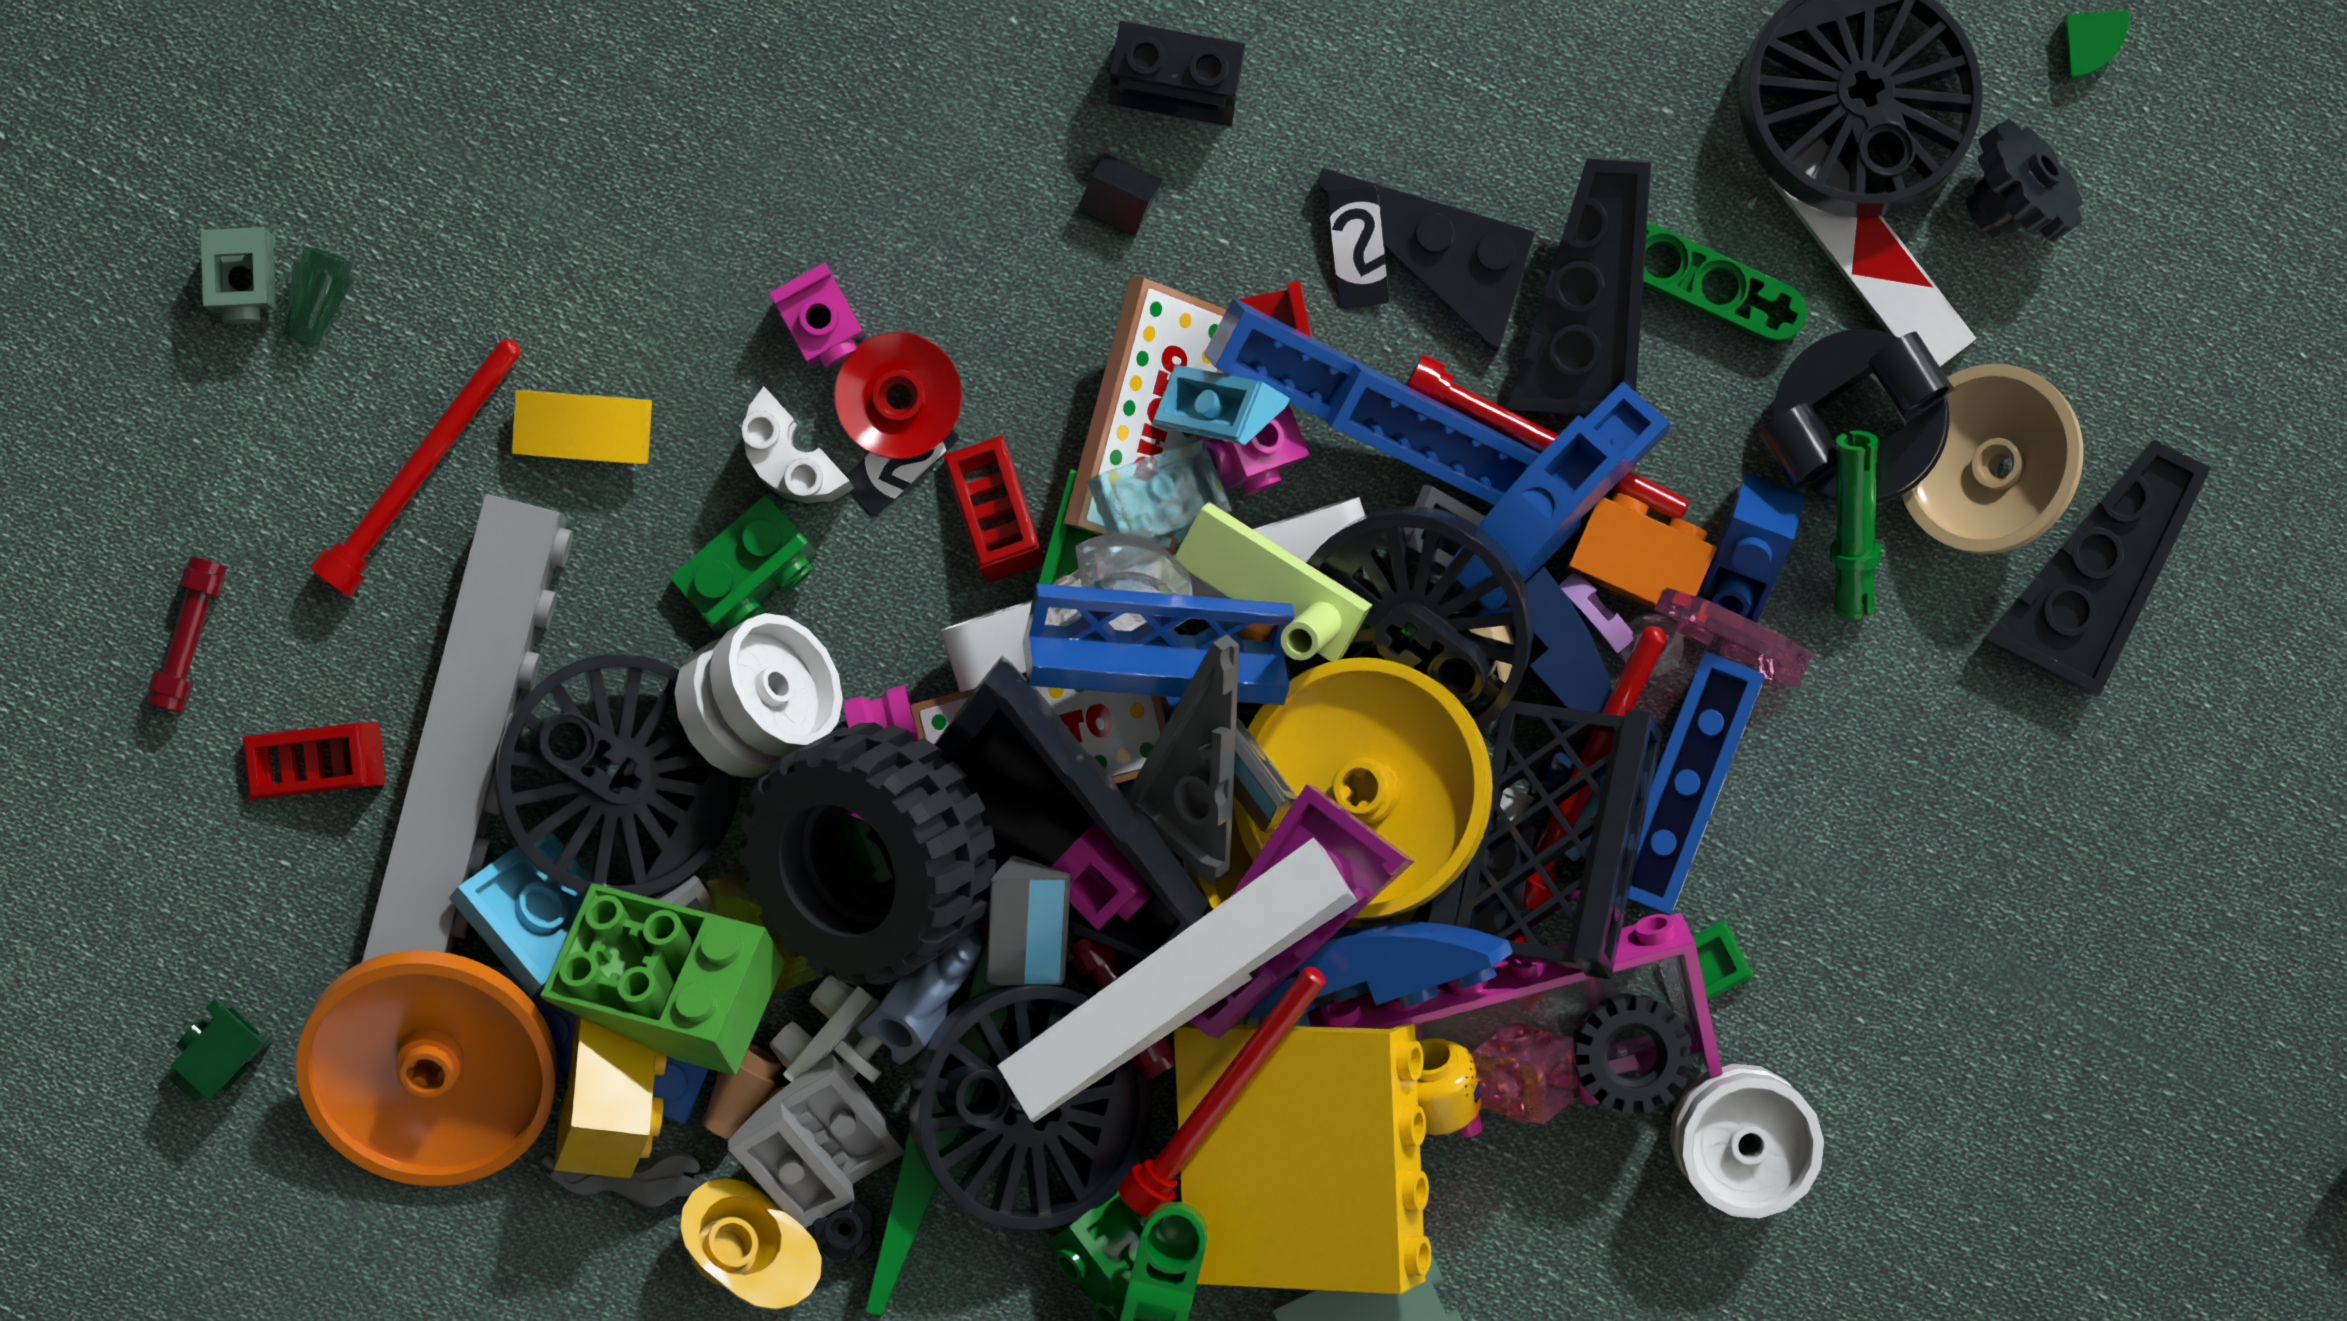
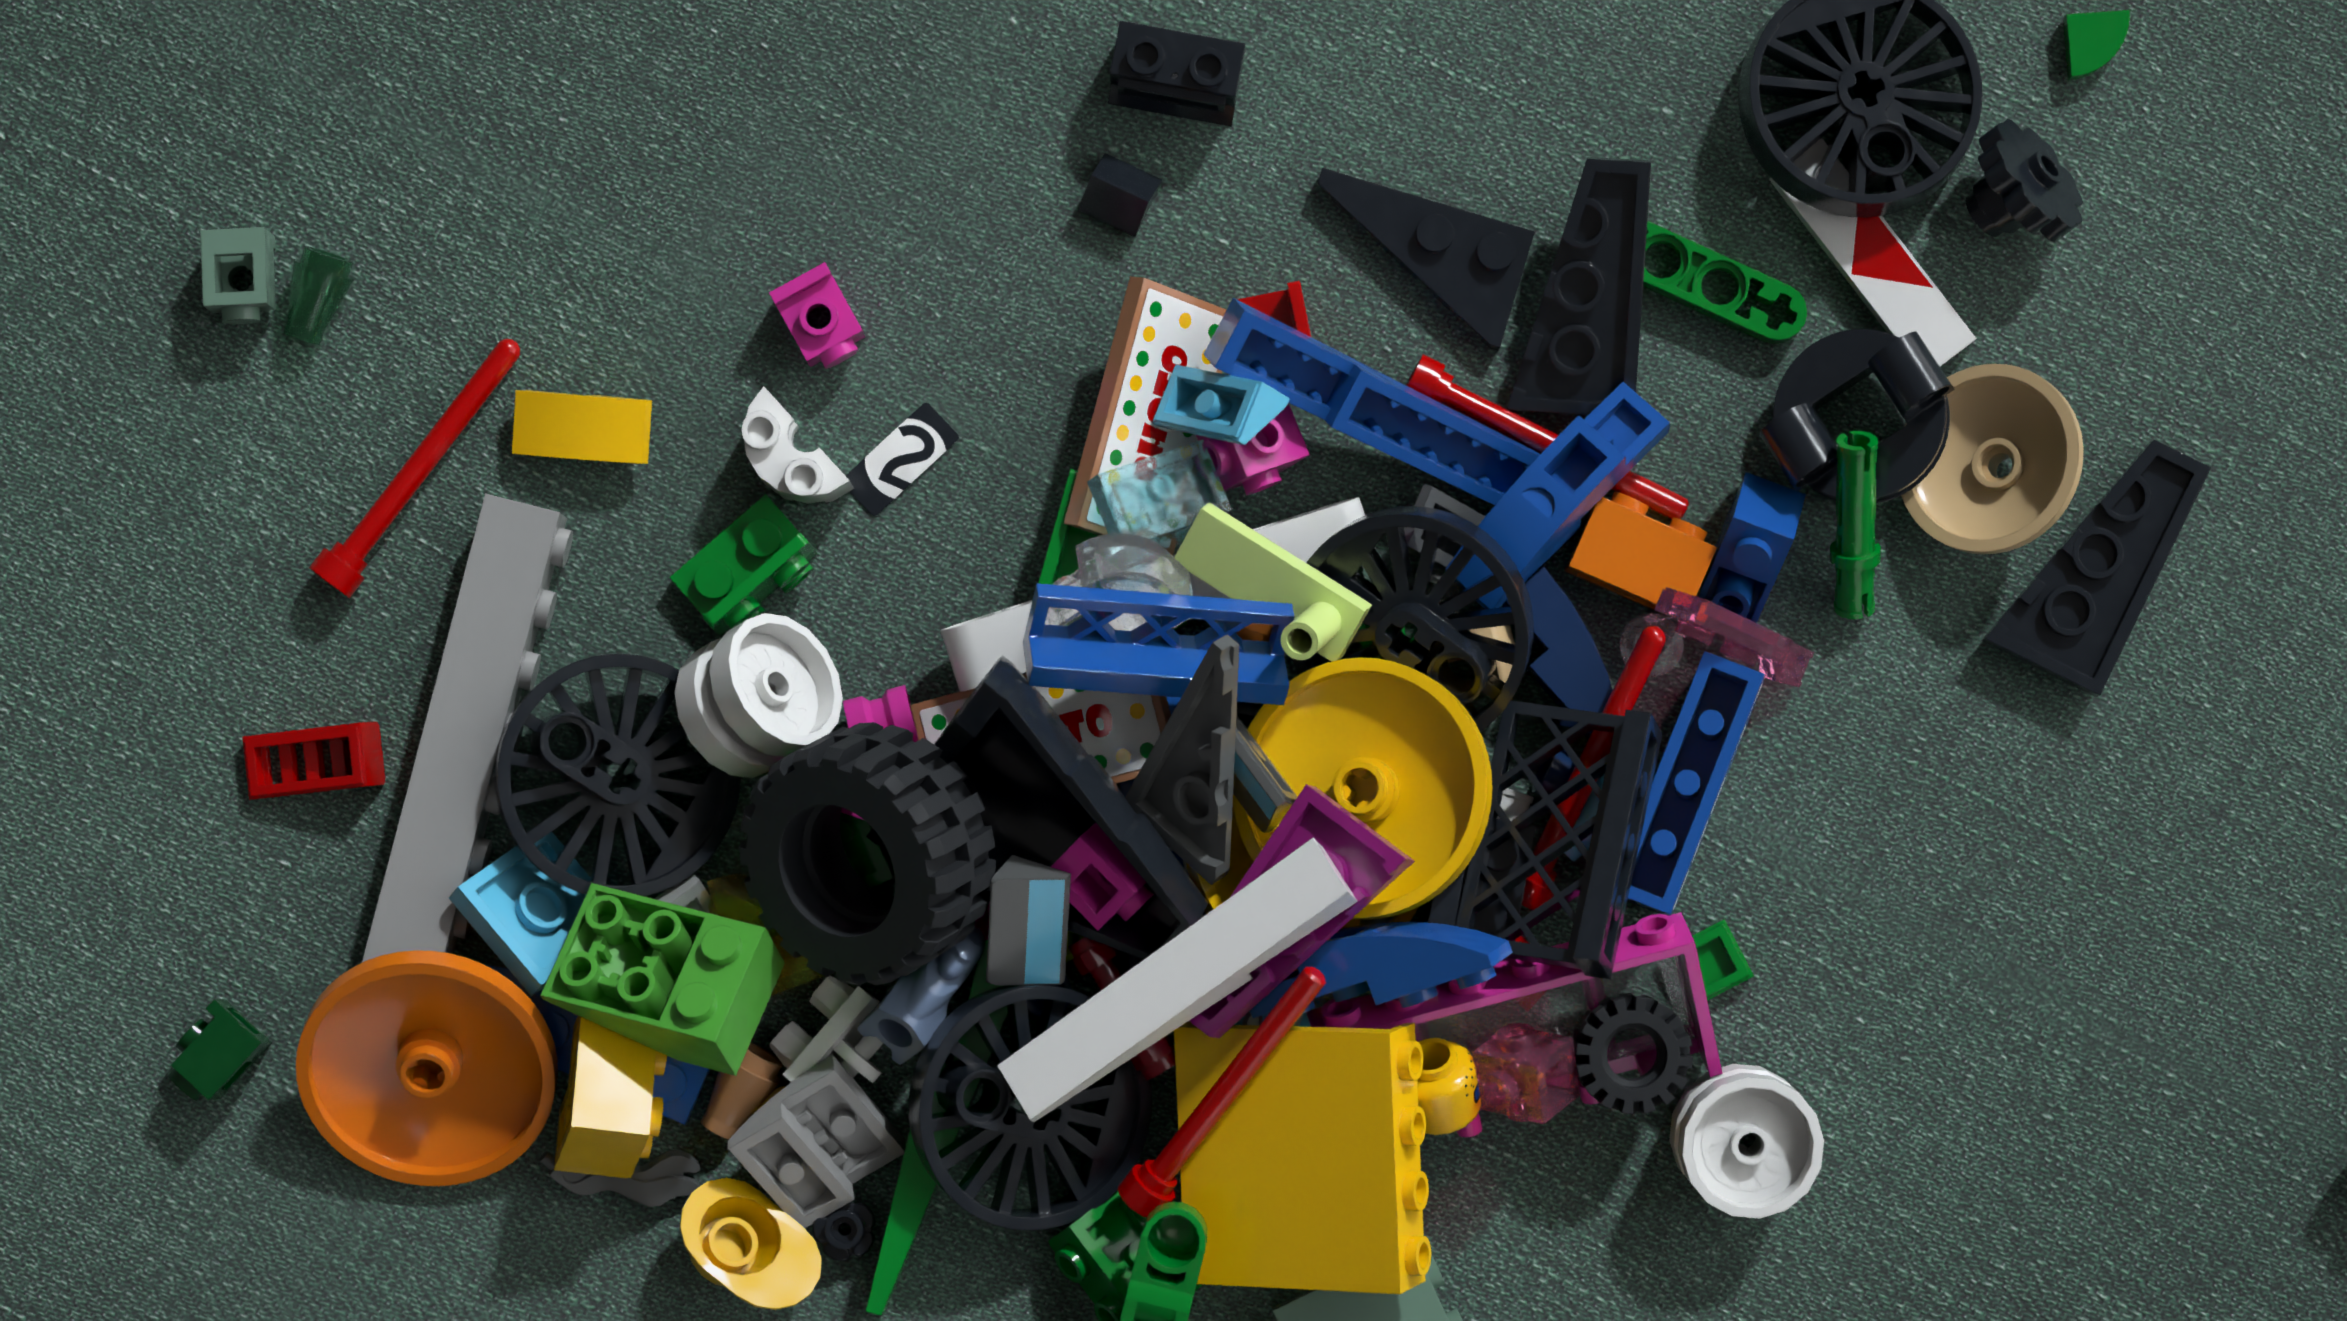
dark red bar [146,556,227,713] -> none
red dish [834,332,962,459] -> none
red slope [943,435,1045,582] -> none
sticker [1328,186,1389,308] -> none
lavender tile [1559,572,1634,654] -> none

